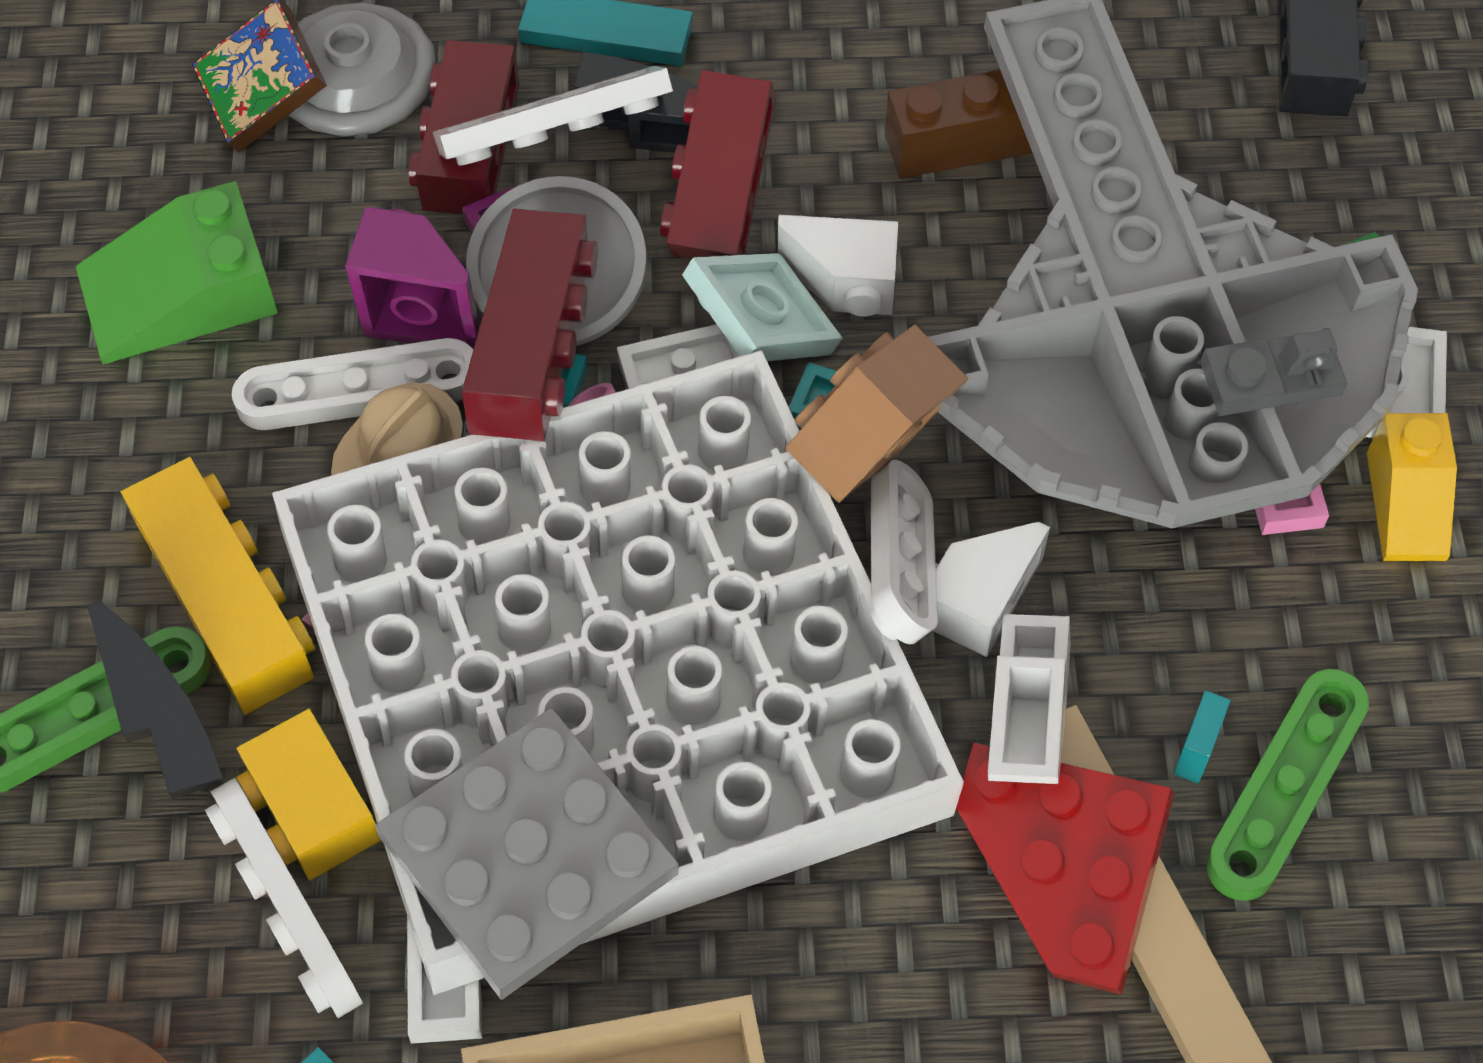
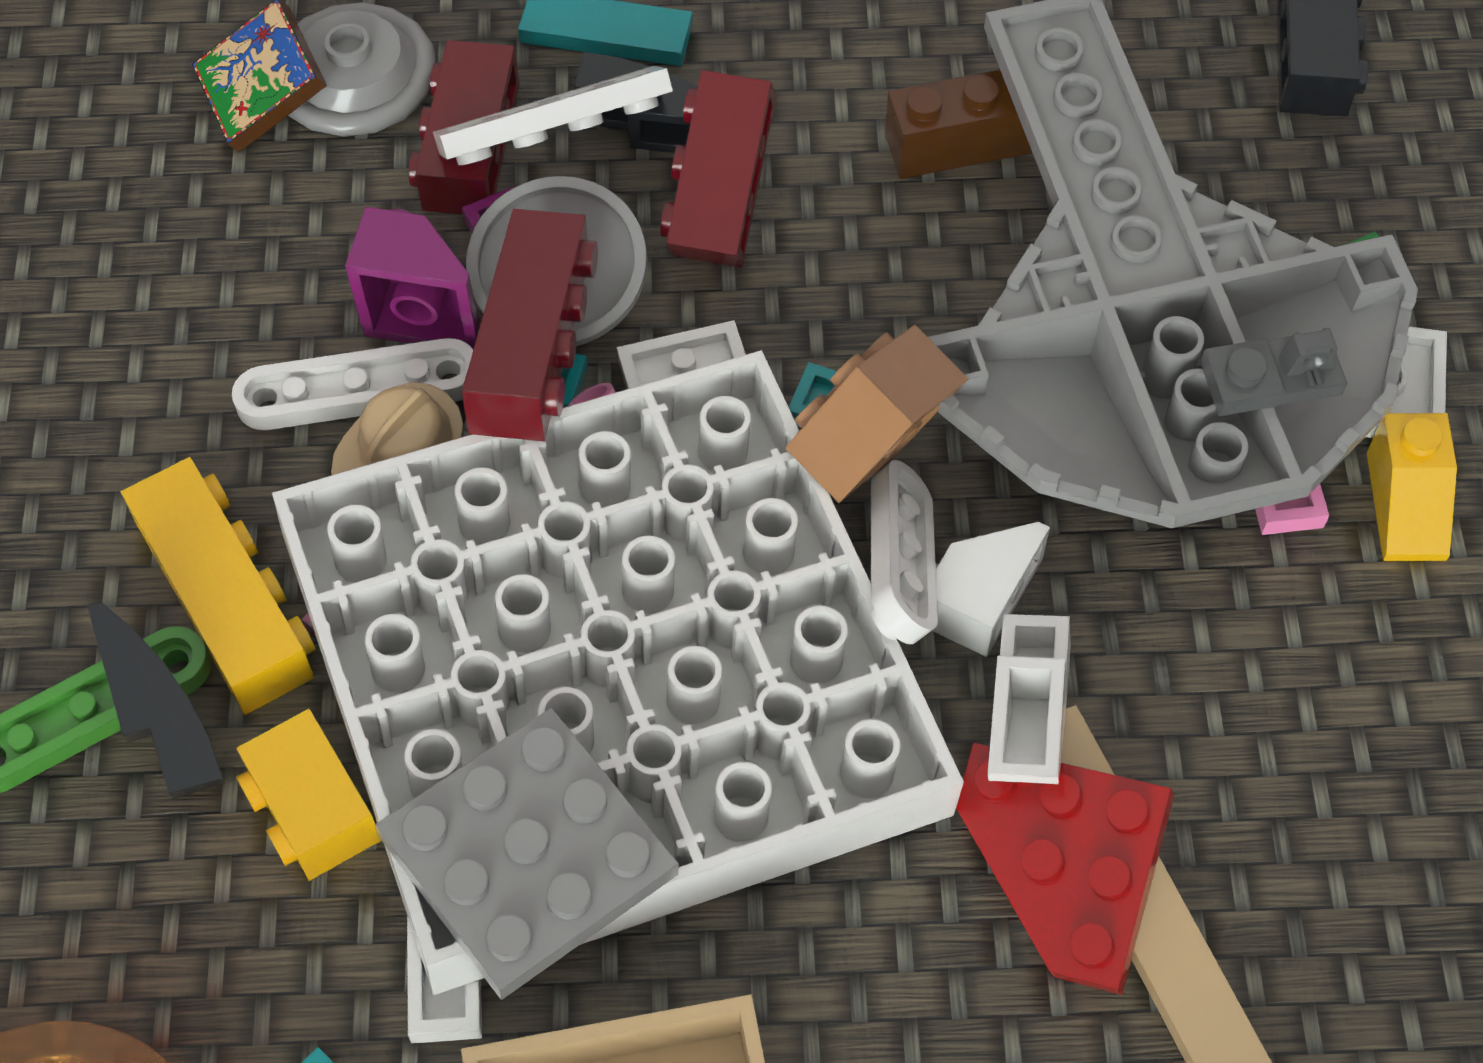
bright green slope [76,181,278,365] -> none
white plate [205,778,363,1018] -> none
light aqua plate [682,253,843,361] -> none
white slope [778,215,898,316] -> none
teal tile [1173,690,1231,784] -> none
bright green plate [1206,669,1369,901] -> none

